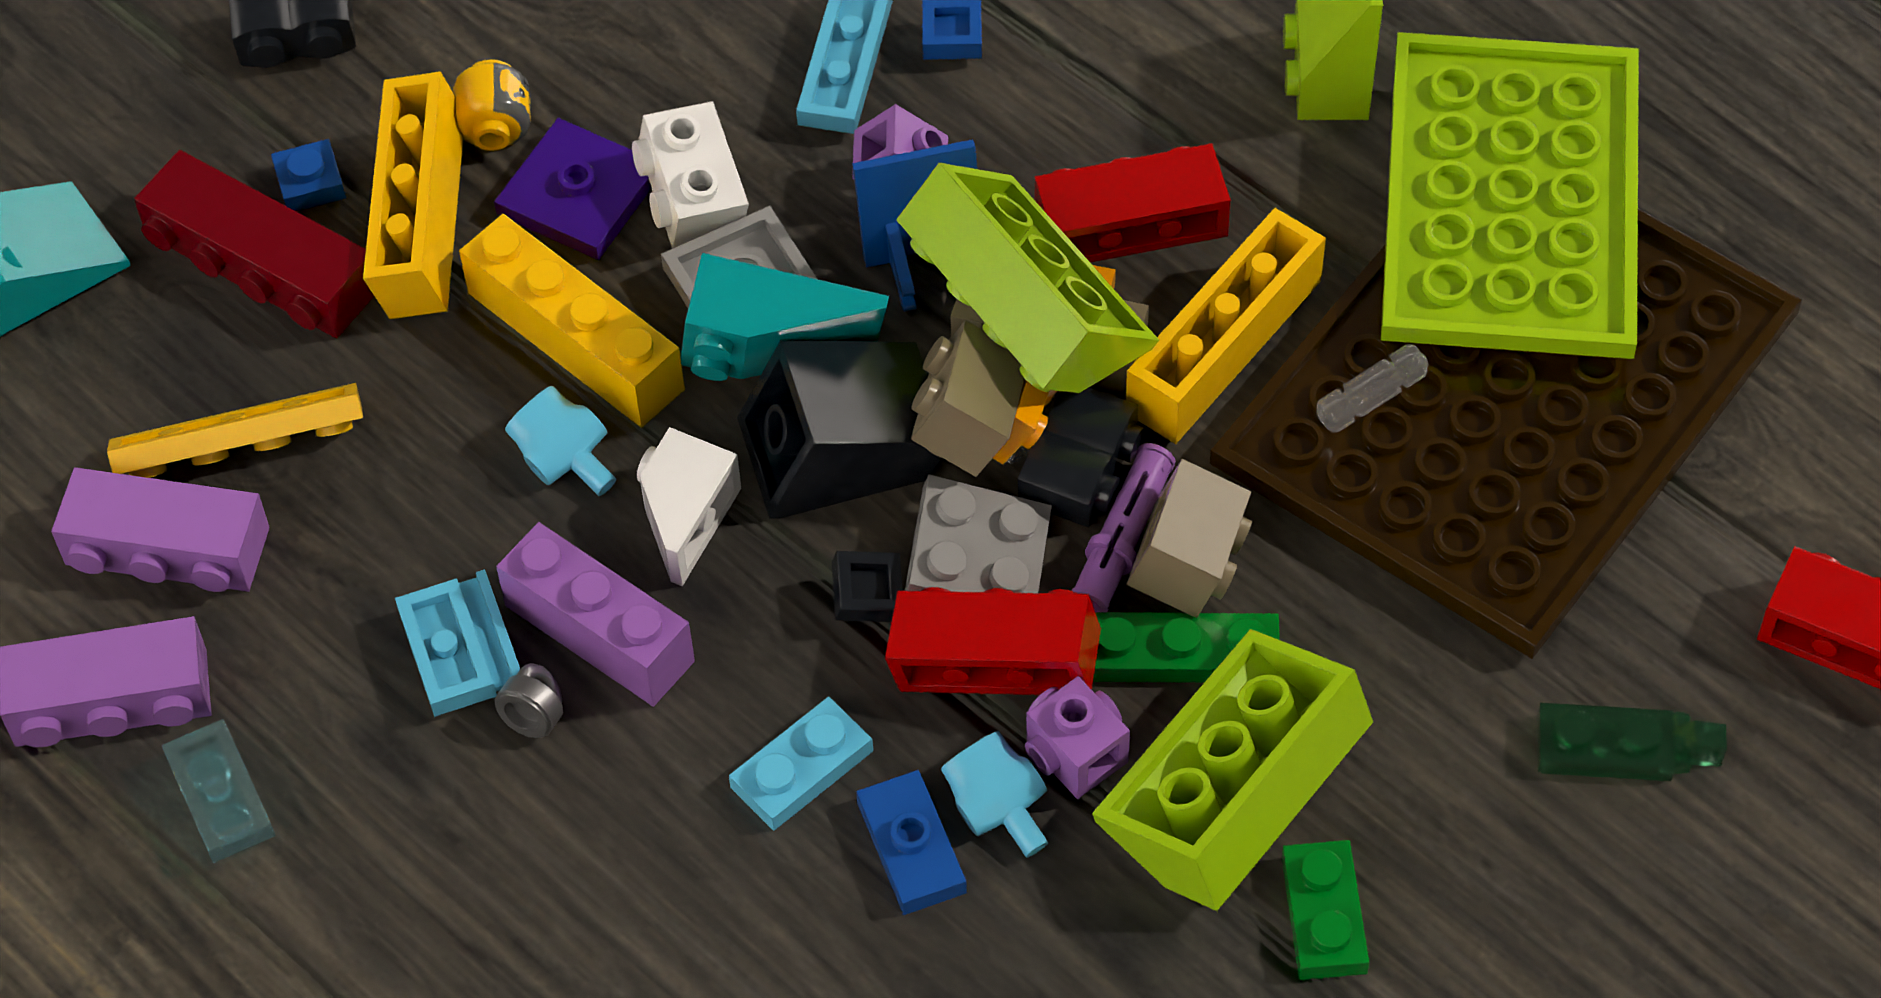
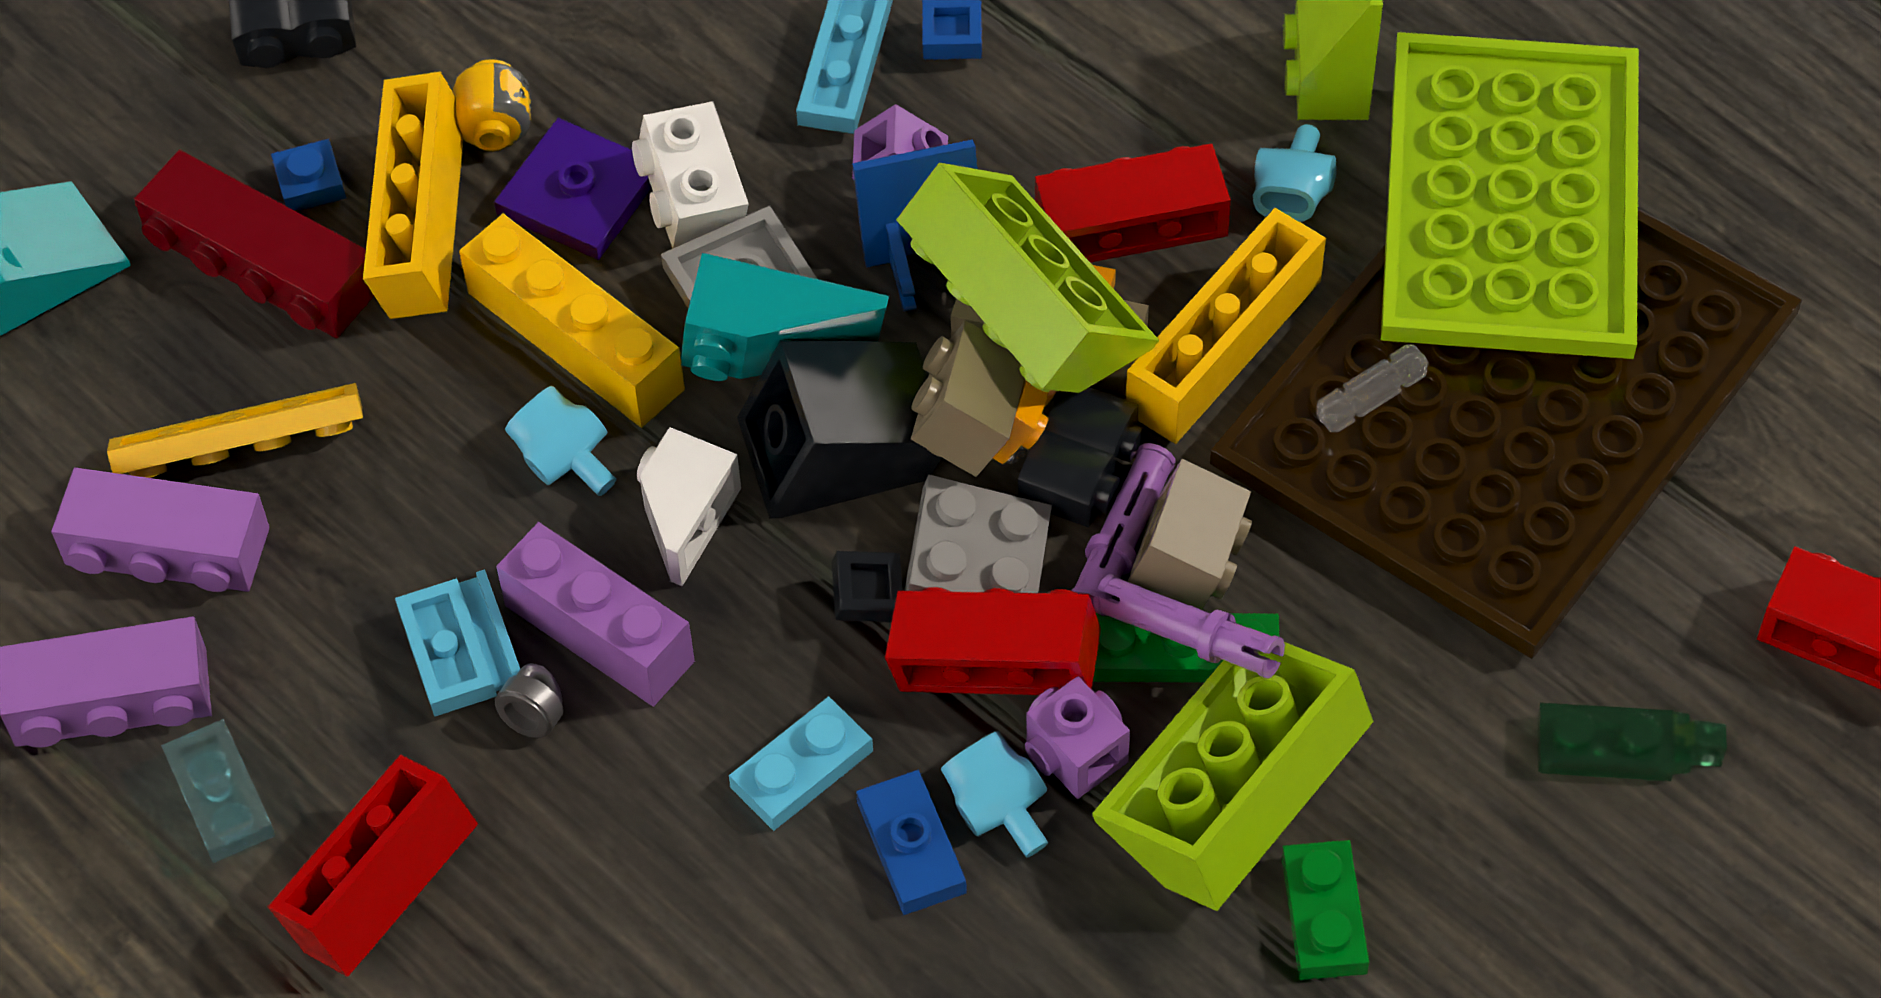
none -> red brick [268,754,478,977]
none -> medium lavender pin [1093,574,1285,679]
none -> medium azure piece [1253,124,1336,222]

